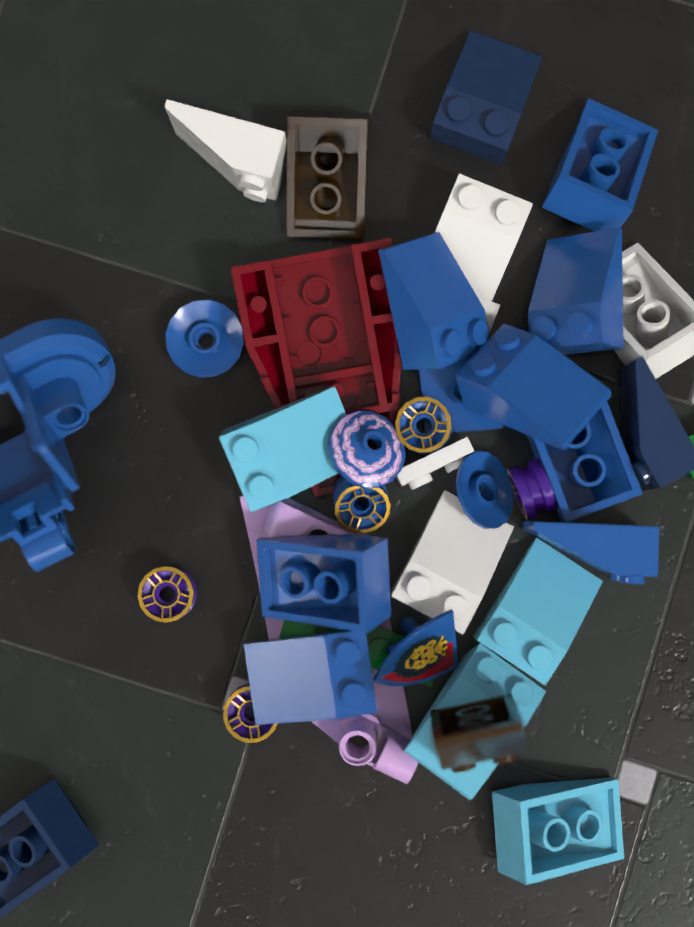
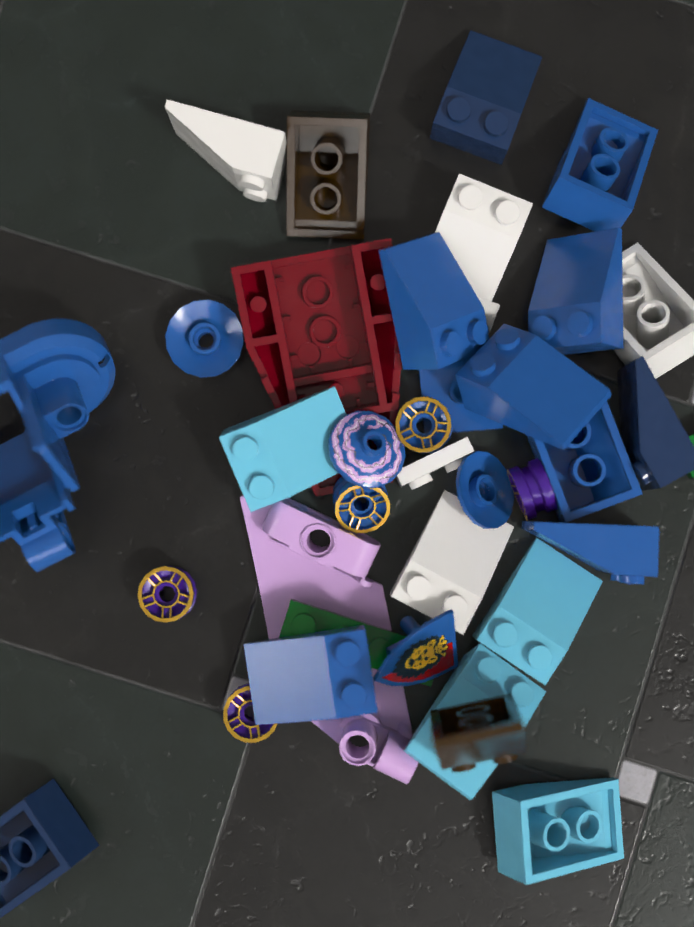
blue slope [256,534,391,633] -> none

